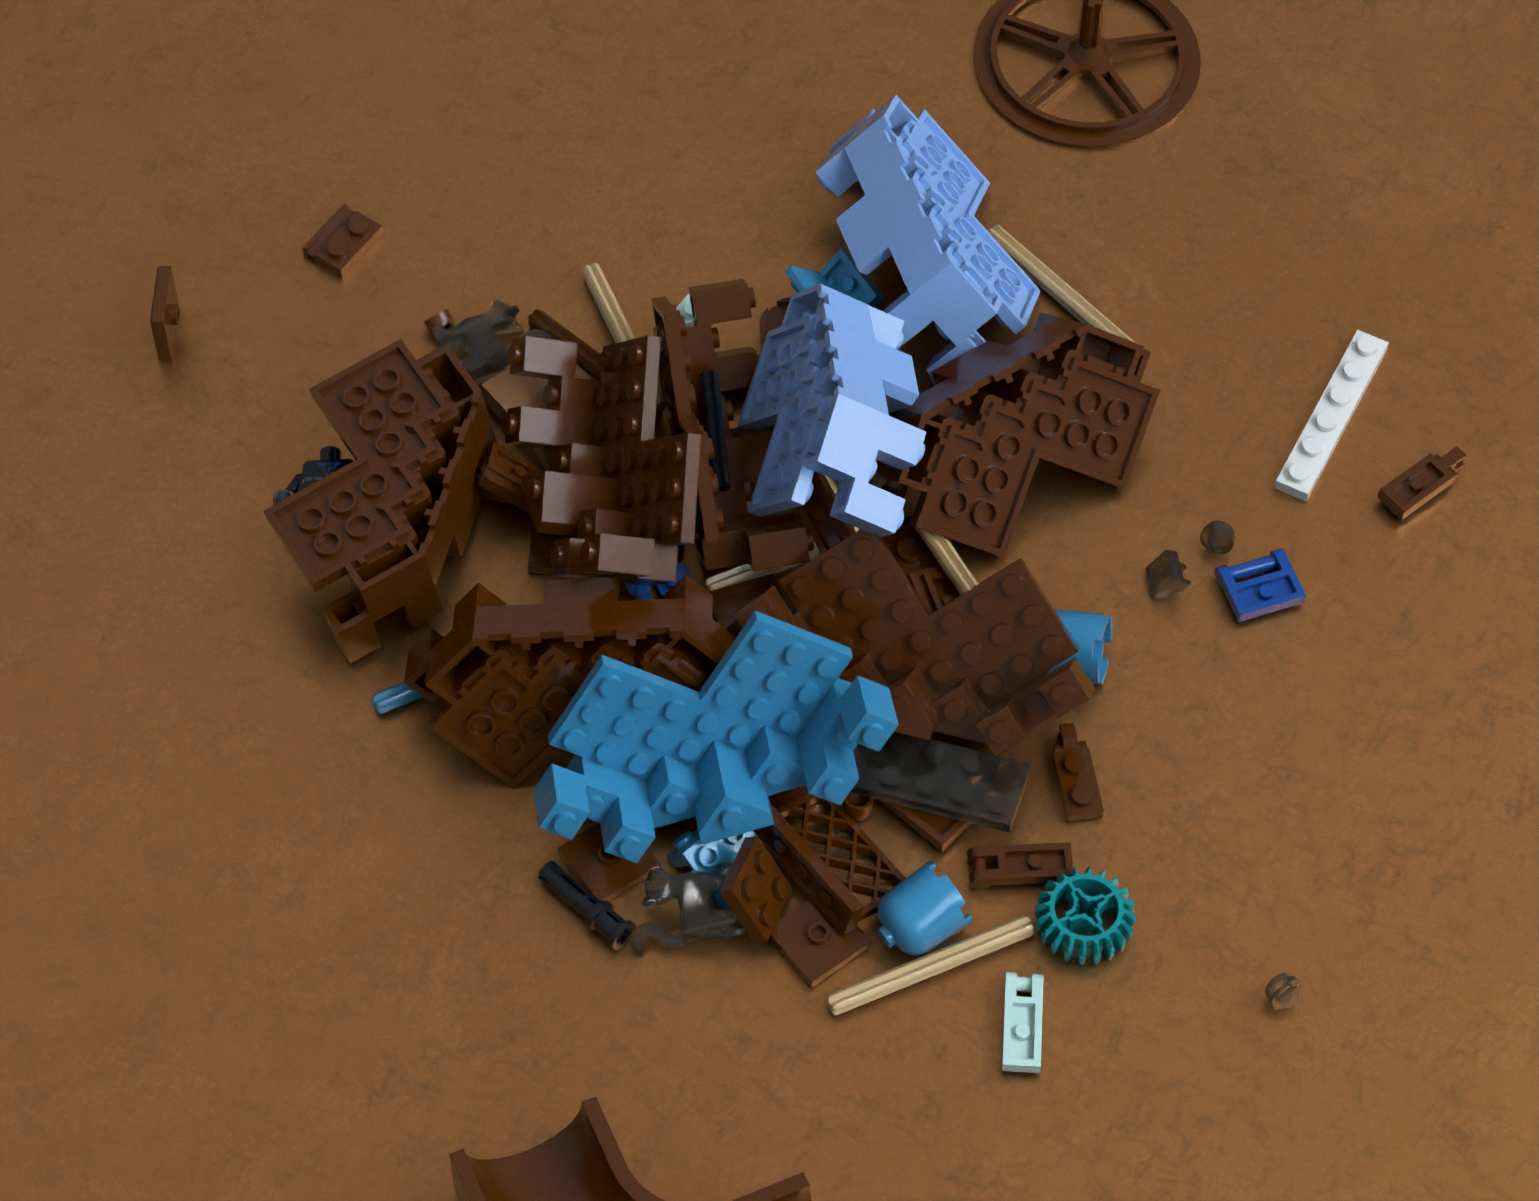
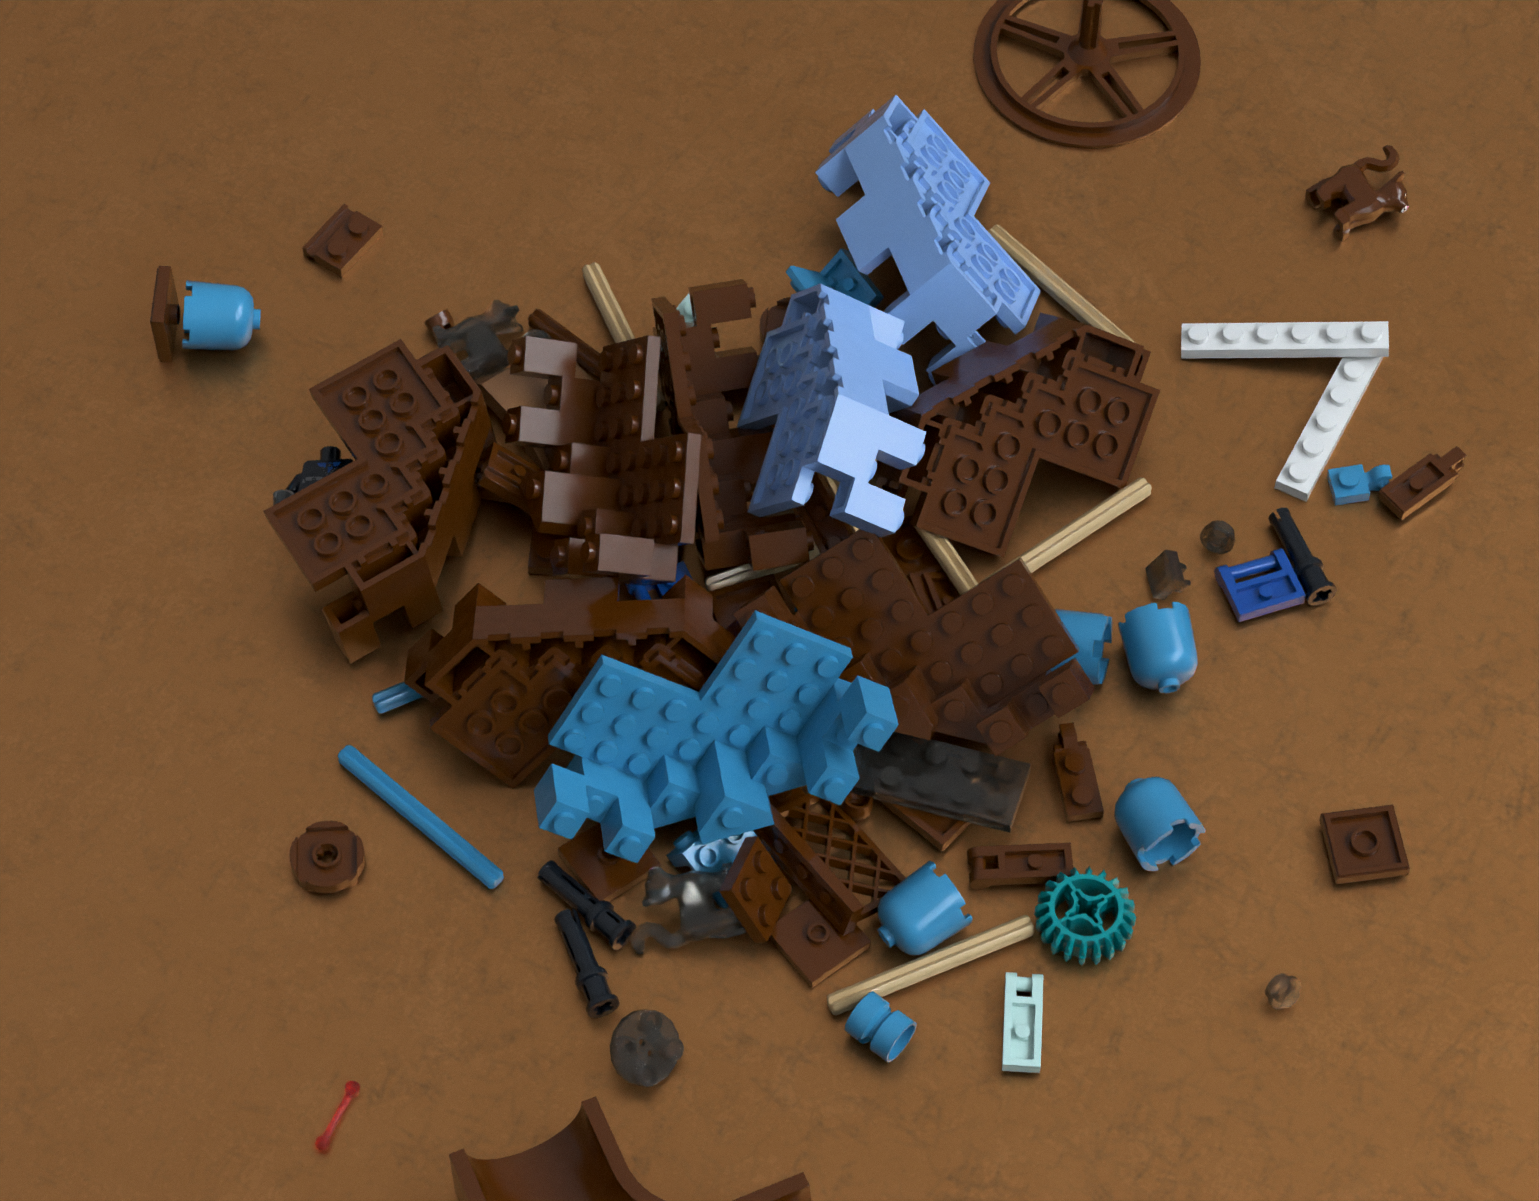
black axle [699,370,730,492] -> none
none -> dark azure cylinder [182,280,261,350]
none -> reddish brown plate [289,821,365,893]
none -> clear red hinge [315,1081,360,1151]
none -> dark azure axle [338,745,504,889]
none -> black pin [554,909,620,1018]
none -> clear smoke plate [610,1009,684,1087]
none -> dark azure wheel [845,991,917,1063]
none -> tan axle [981,477,1152,582]
none -> dark azure cylinder [1114,777,1206,871]
none -> dark azure cylinder [1118,602,1198,693]
none -> white plate [1181,321,1389,359]
none -> black pin [1268,508,1337,606]
none -> reddish brown animal [1305,145,1409,242]
none -> reddish brown plate [1320,804,1410,884]
none -> dark azure plate [1327,464,1393,506]

